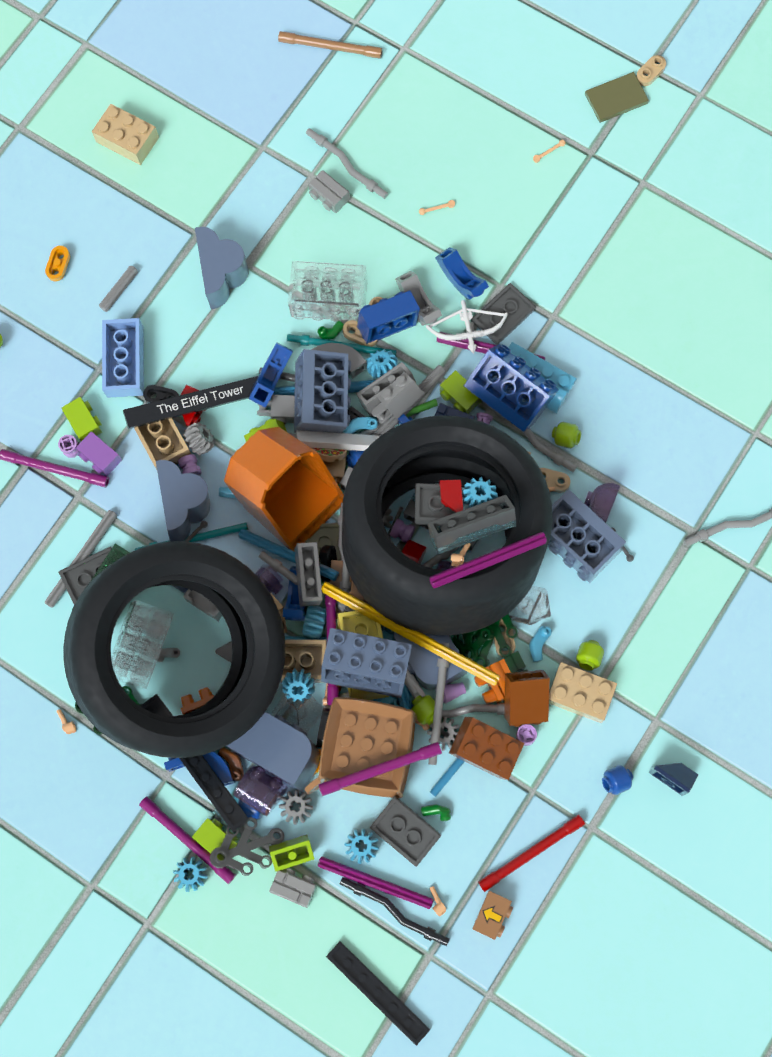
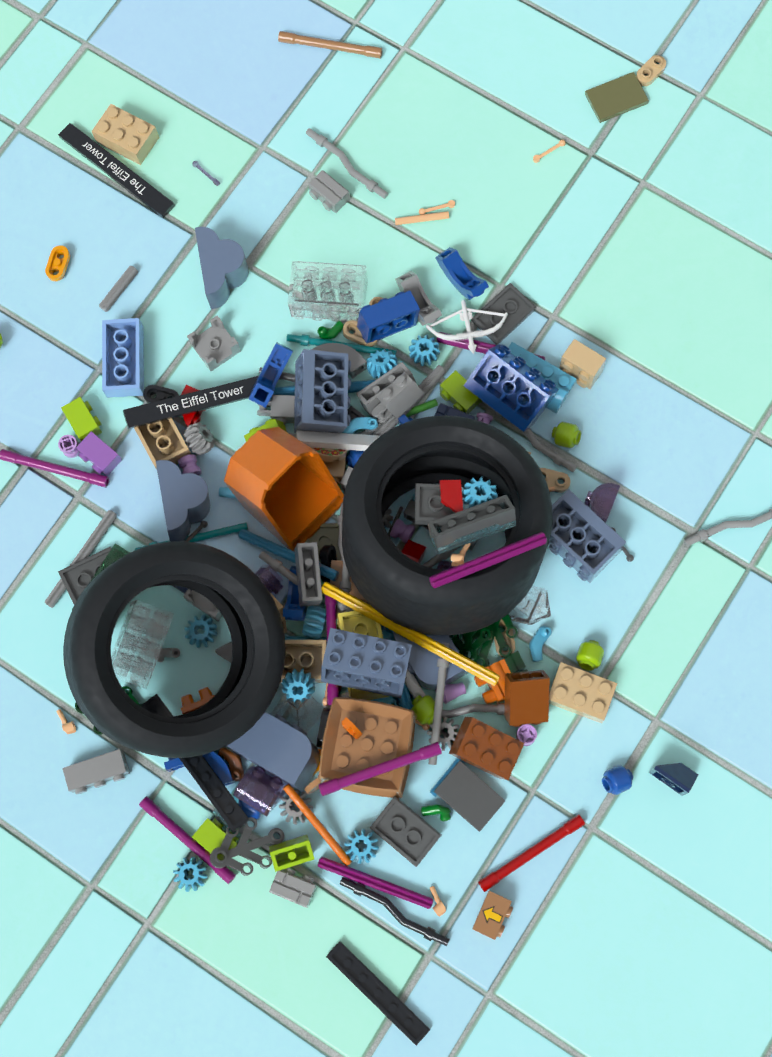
none -> black tile [58,123,175,218]
none -> light grey brick [62,749,130,795]
none -> medium azure gear [184,615,218,648]
none -> light grey panel [187,315,241,371]
none -> hinge [192,161,220,186]
none -> orange piece [283,783,352,866]
none -> orange tile [341,717,363,740]
none -> light nougat bar [395,211,449,225]
none -> medium azure gear [409,334,440,367]
none -> dark grey tile [433,761,505,832]
none -> tan brick [559,339,606,389]

